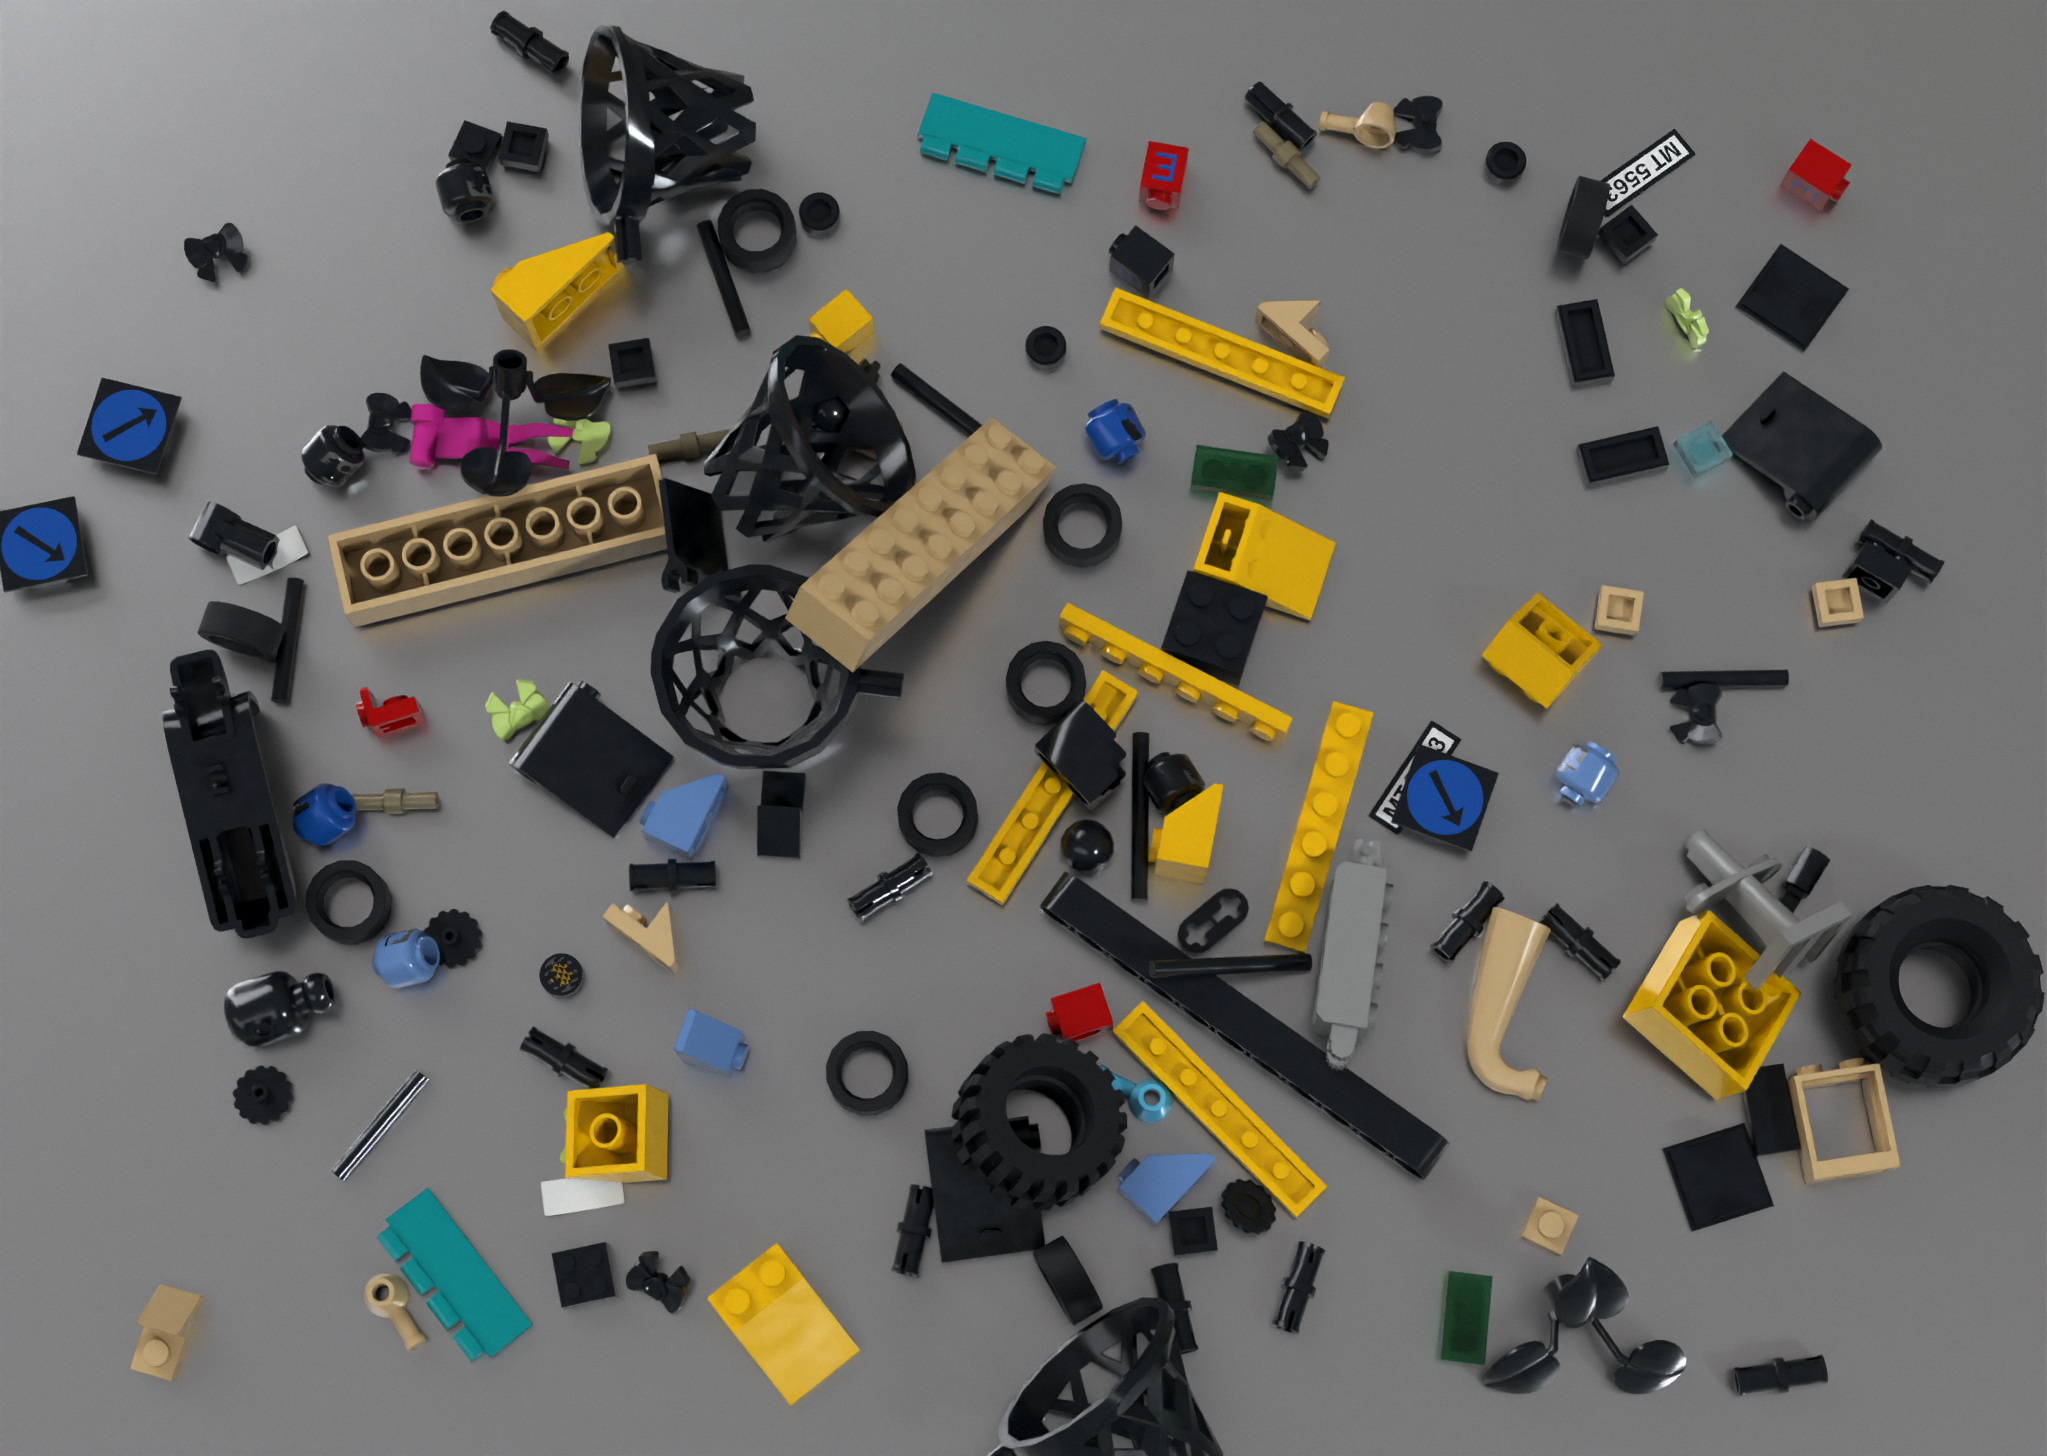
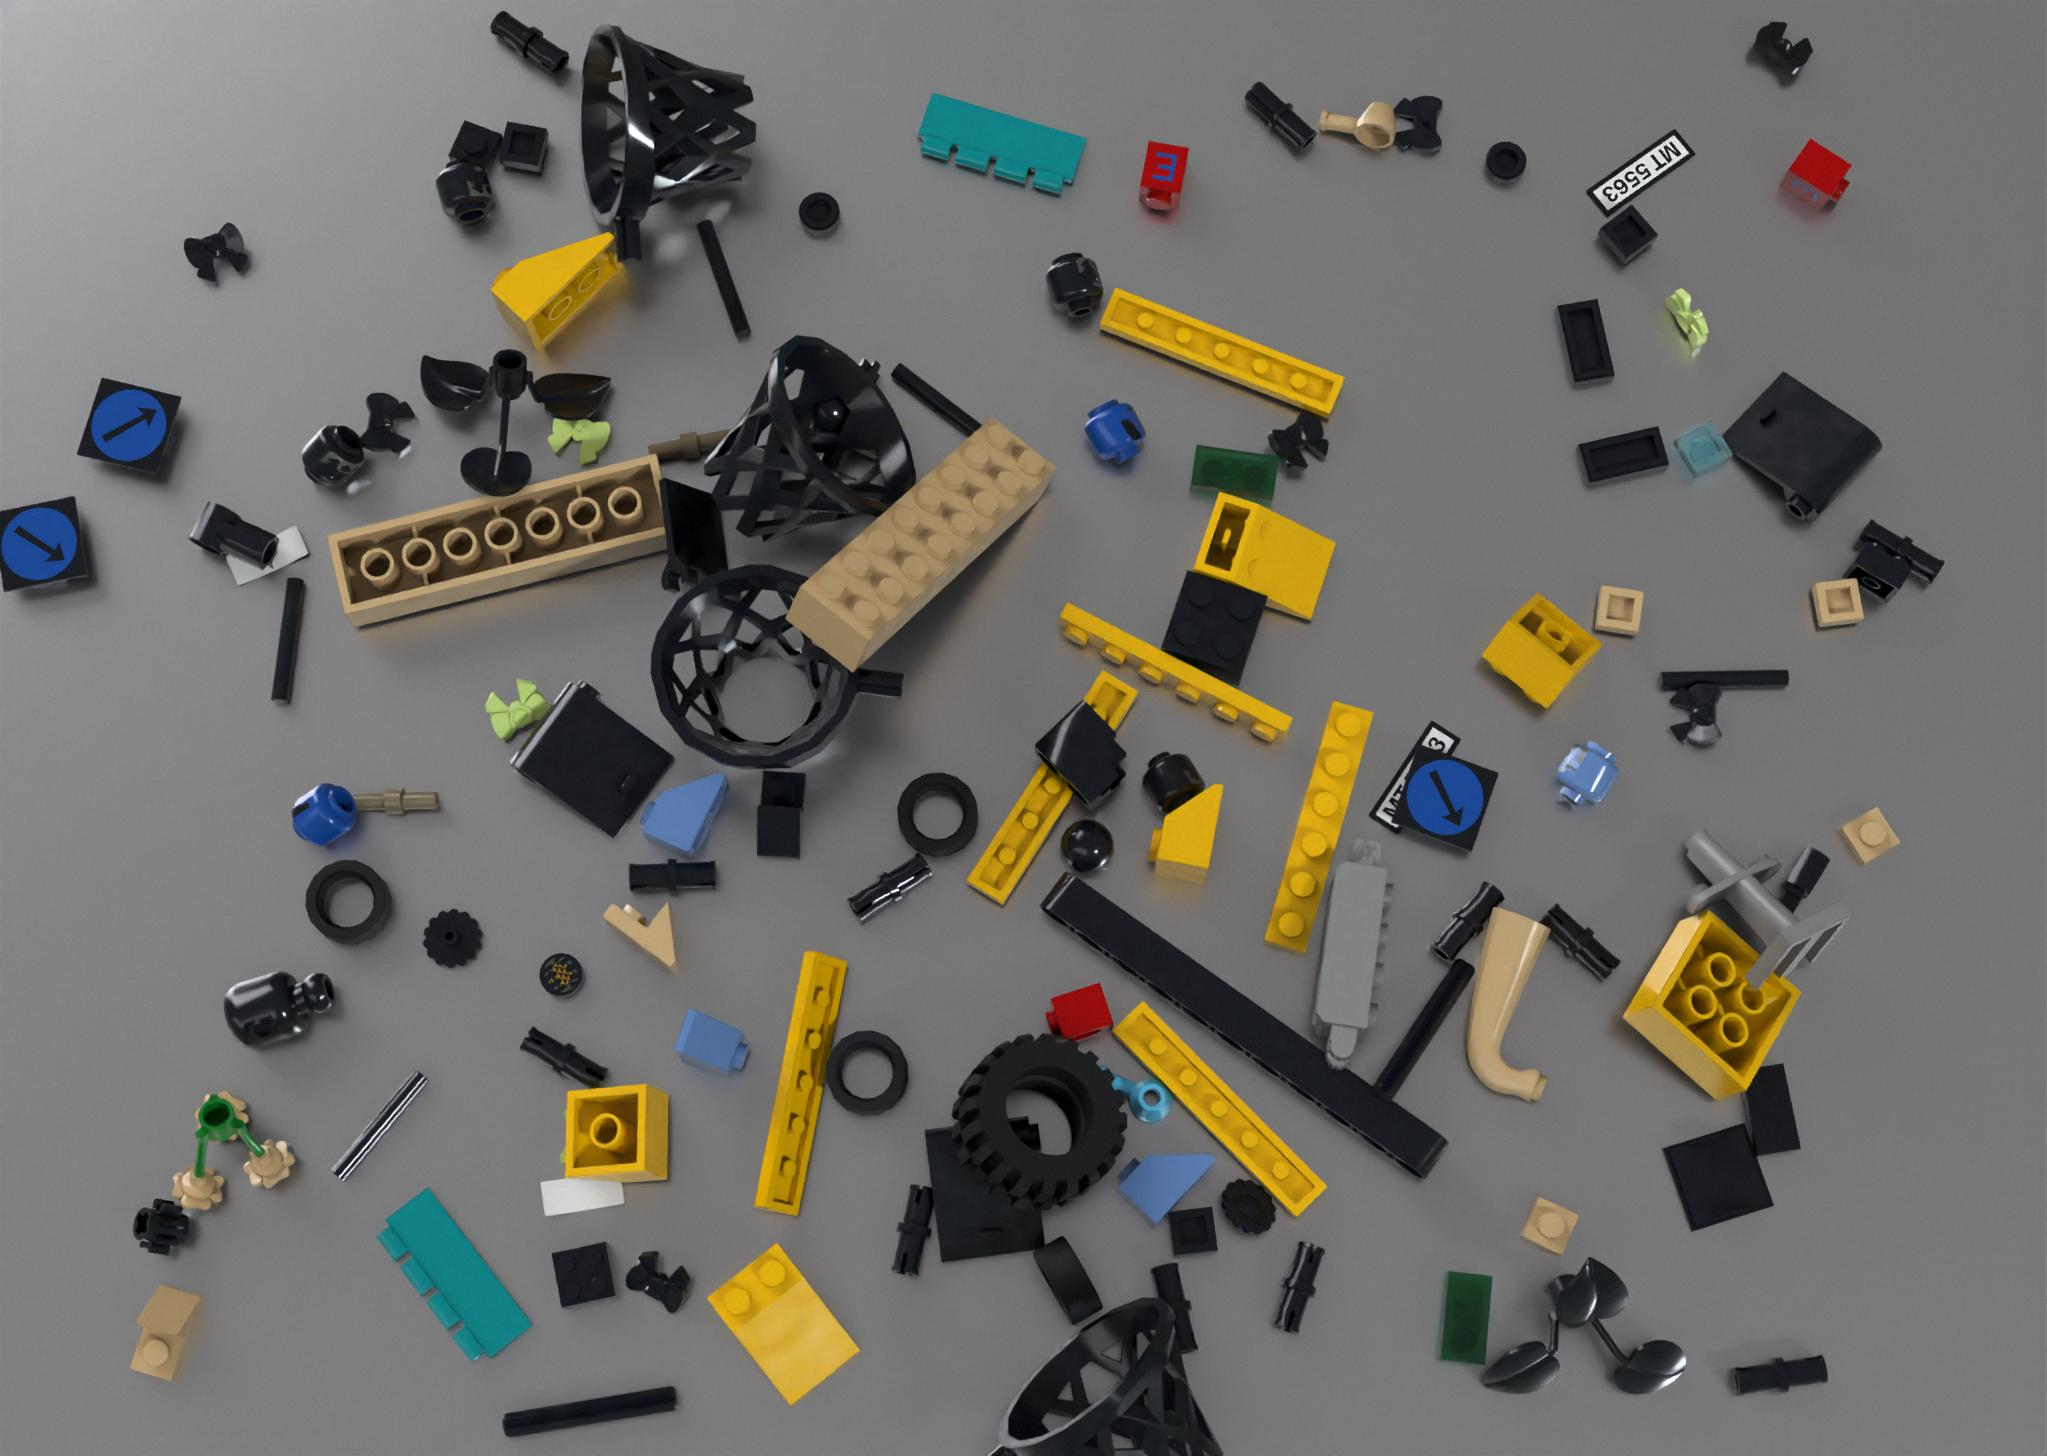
black piece [162,650,297,938] -> none
black tyre [197,601,285,660] -> none
black piece [233,1065,293,1125] -> none
red bracket [356,687,426,738] -> none
tan bar [364,1273,427,1351] -> none
medium blue head [372,928,440,988] -> none
dark pink flag [409,404,573,469] -> none
black plate [608,338,657,388] -> none
black tyre [718,189,796,272] -> none
yellow brick [808,289,875,354] -> none
black tyre [1006,641,1086,725] -> none
black tile [1025,326,1066,370] -> none
black tyre [1043,483,1122,568] -> none
black brick [1108,225,1175,298] -> none
black bar [1131,732,1149,902] -> none
black bar [1149,954,1312,978] -> none
black beam [1177,888,1249,957] -> none
dark tan bar [1253,121,1321,189] -> none
tan slope [1255,300,1330,368] -> none
black tyre [1557,176,1610,259] -> none
black piece [1735,244,1849,353] -> none
tan window [1787,1058,1901,1184] -> none
black tyre [1833,885,2045,1088] -> none
none -> black gear [133,1198,189,1256]
none -> tan plant [171,1090,295,1210]
none -> black axle [502,1386,678,1438]
none -> yellow plate [754,951,847,1216]
none -> black head [1046,253,1103,317]
none -> black axle [1372,959,1475,1101]
none -> black piece [1752,22,1813,75]
none -> tan plate [1838,807,1901,867]

